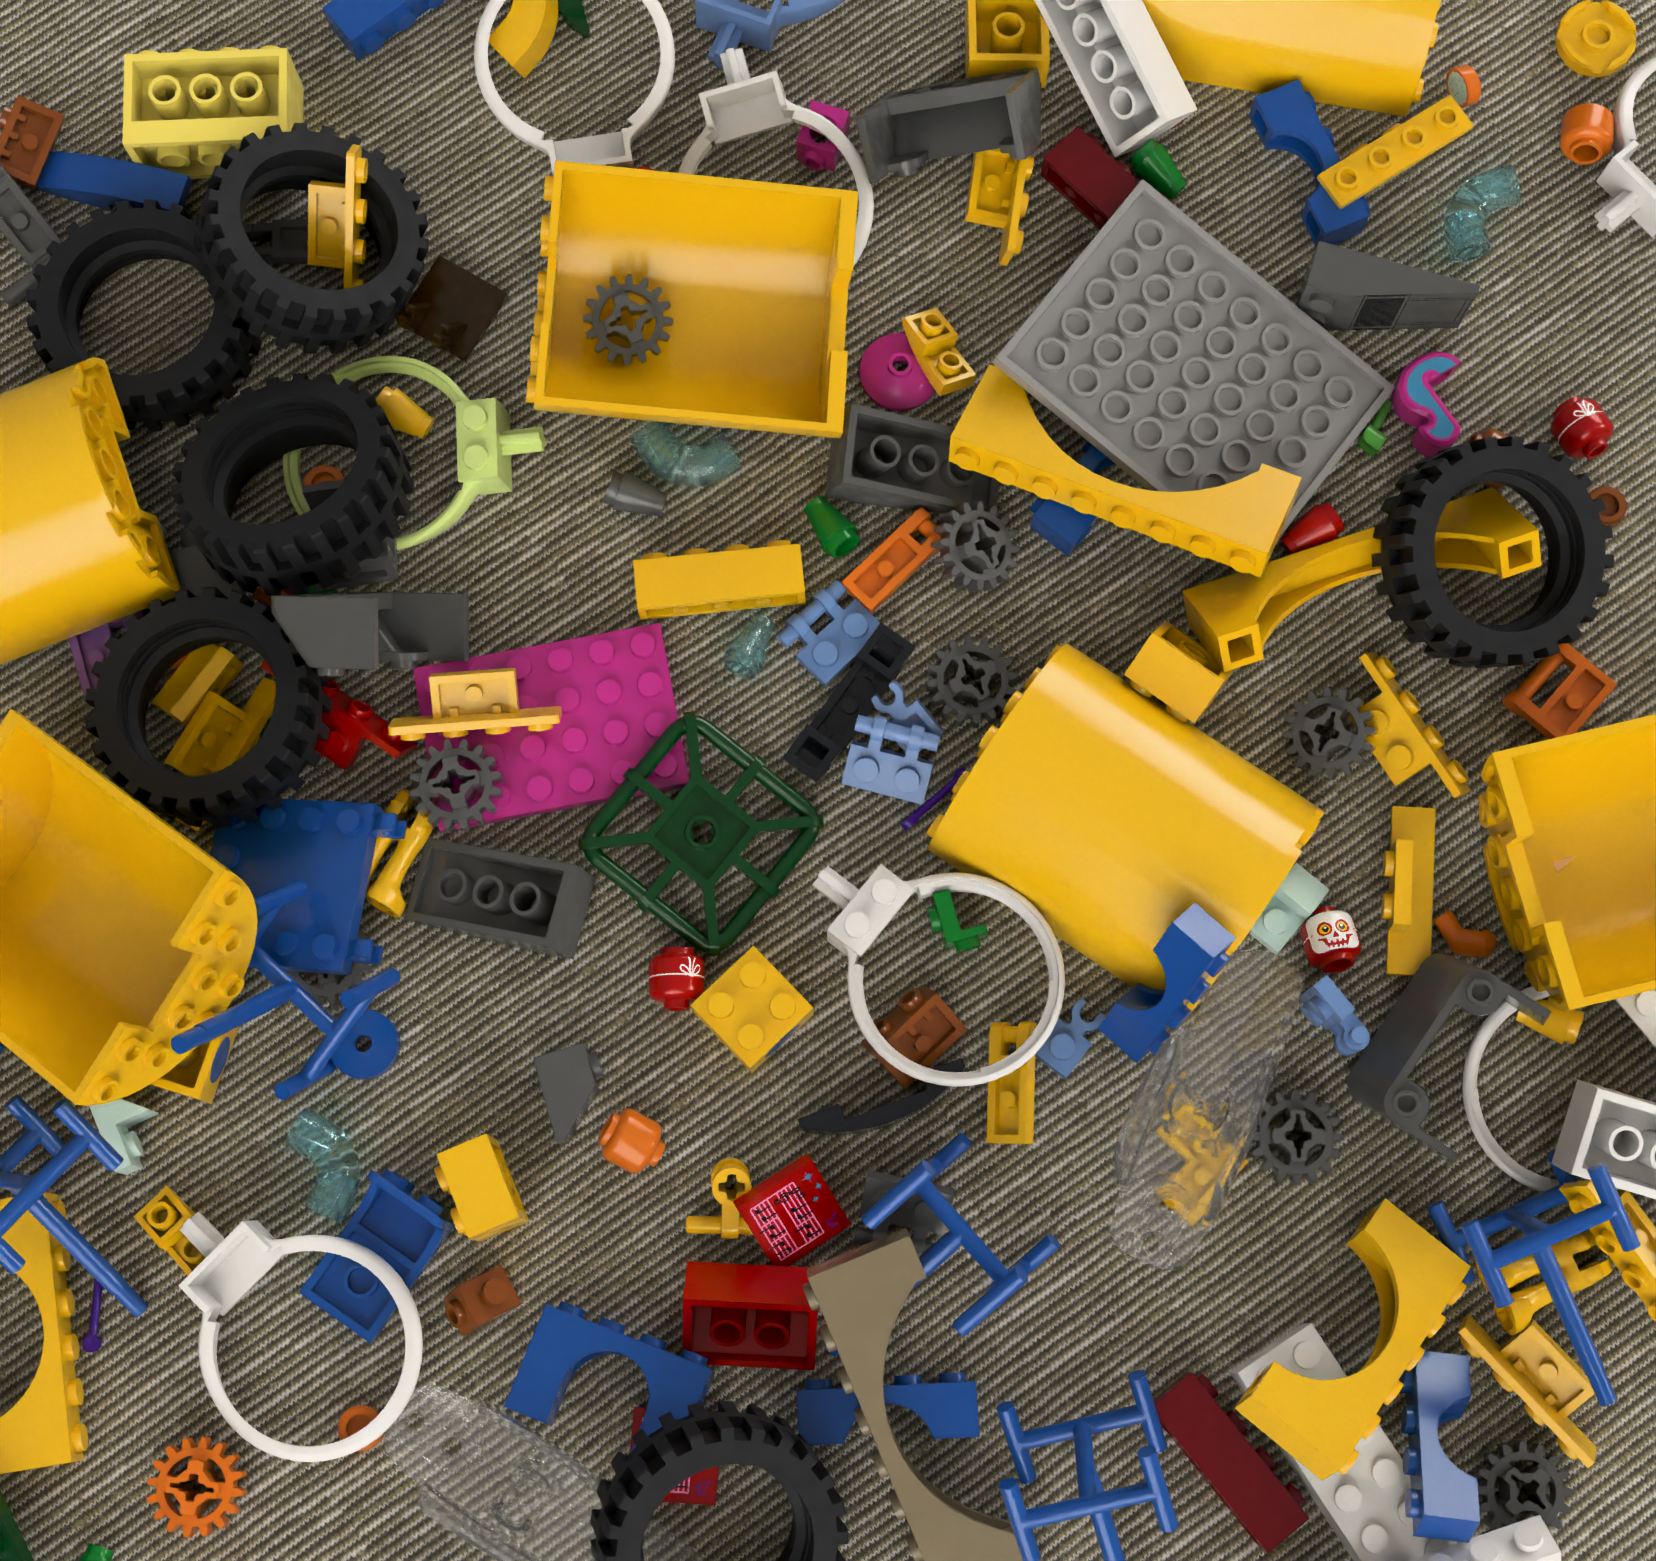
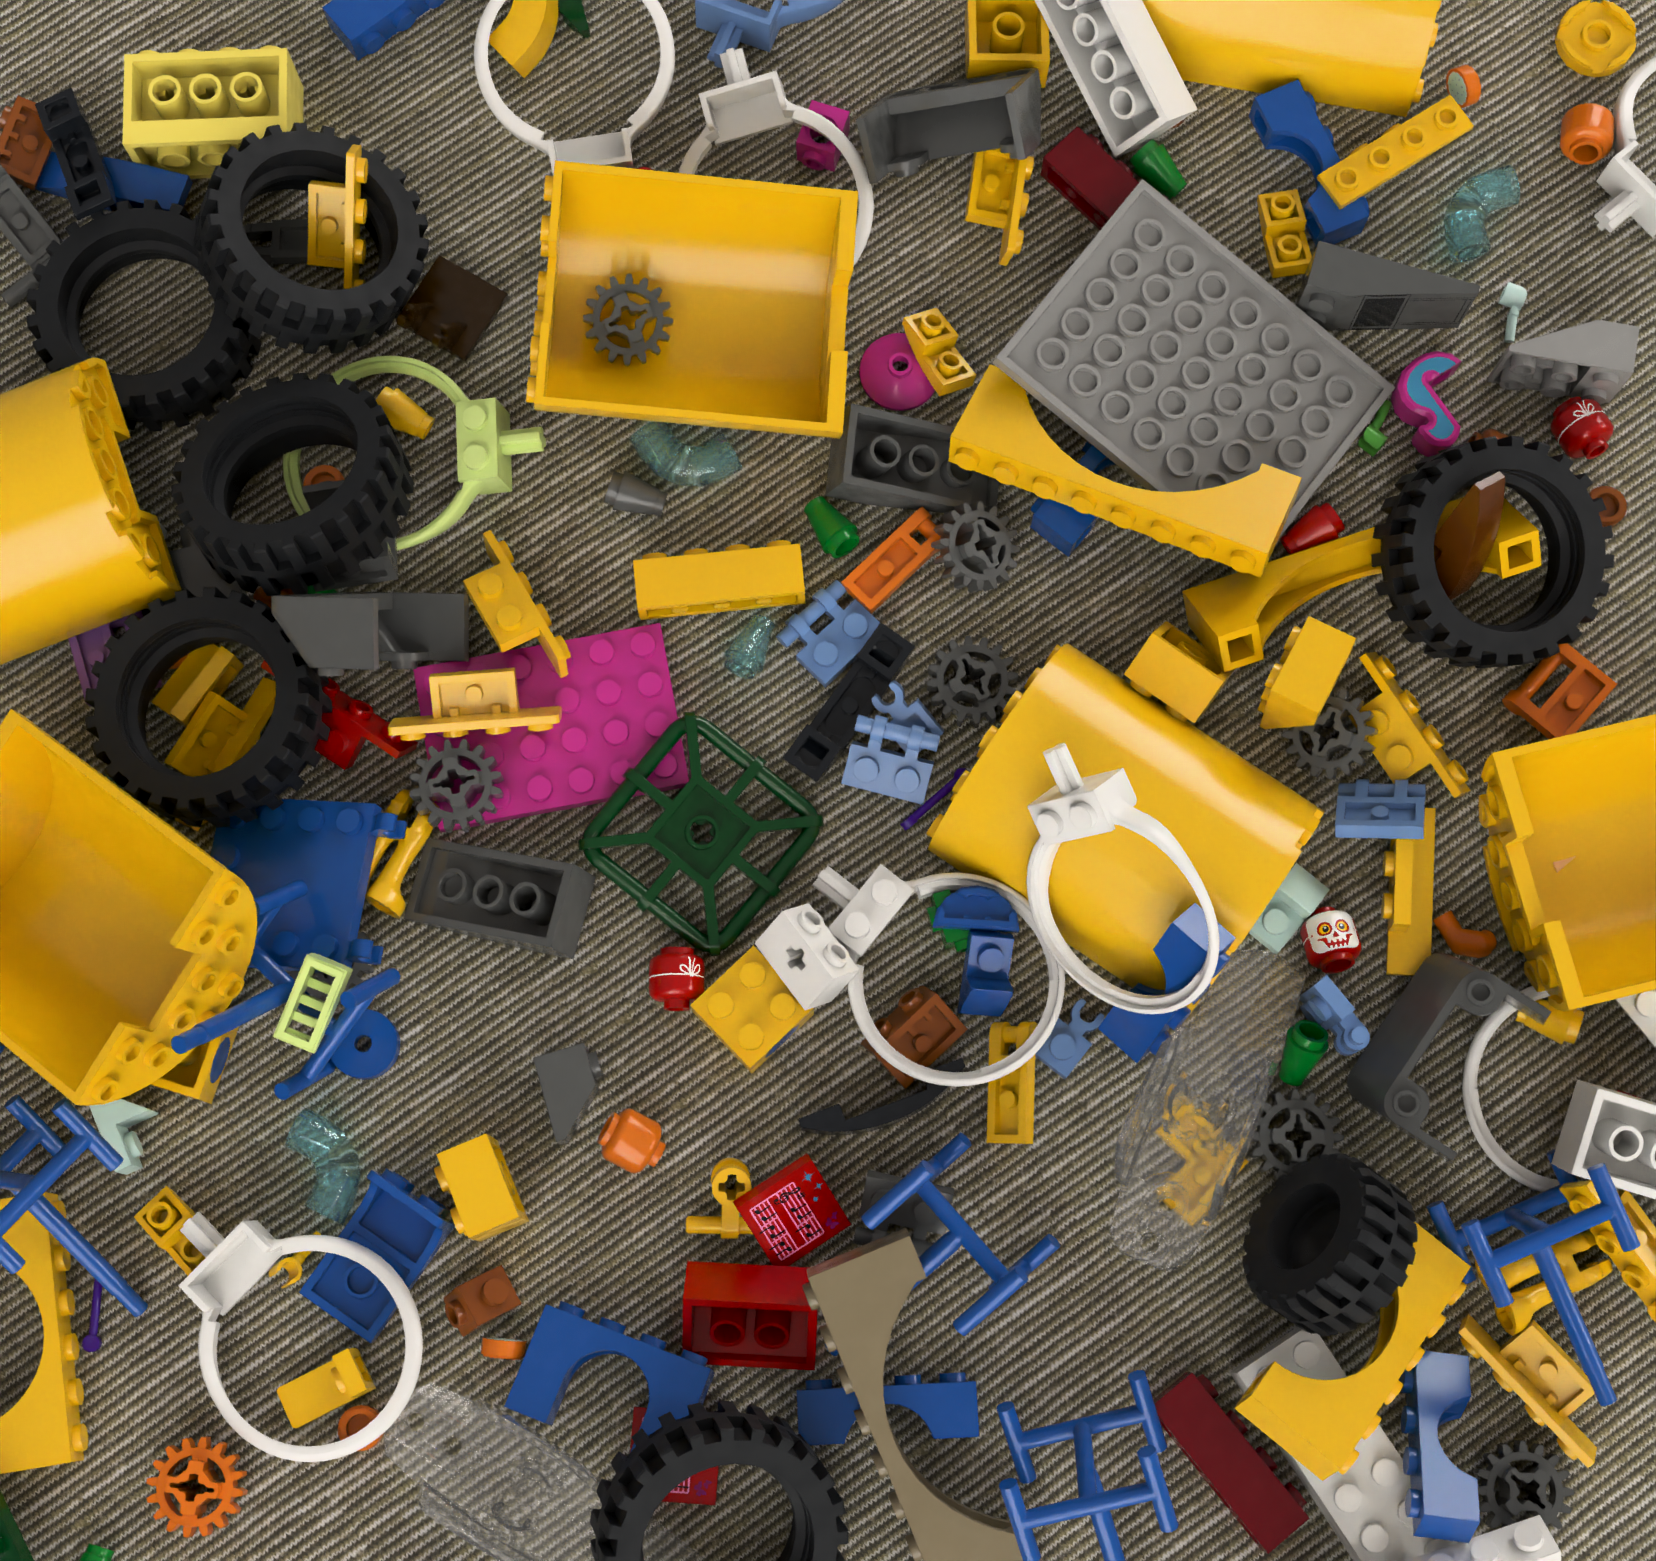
none -> black slope [35,87,116,221]
none -> yellow hand [269,1231,321,1289]
none -> yellowish green slope [273,953,353,1054]
none -> yellow bracket [277,1348,376,1428]
none -> yellow bracket [463,530,571,678]
none -> orange tile [481,1337,527,1360]
none -> white brick [755,903,860,1011]
none -> blue tile [932,885,1020,933]
none -> blue slope [957,930,1014,1017]
none -> white brick [1026,742,1219,1014]
none -> black tyre [1242,1153,1418,1336]
none -> yellow slope [1257,189,1312,278]
none -> yellow slope [1257,616,1357,729]
none -> green cone [1278,1020,1329,1086]
none -> medium blue plate [1335,779,1426,839]
none -> reddish brown slope [1434,471,1505,600]
none -> light grey slope [1488,320,1640,405]
none -> light aqua hand [1498,282,1527,343]

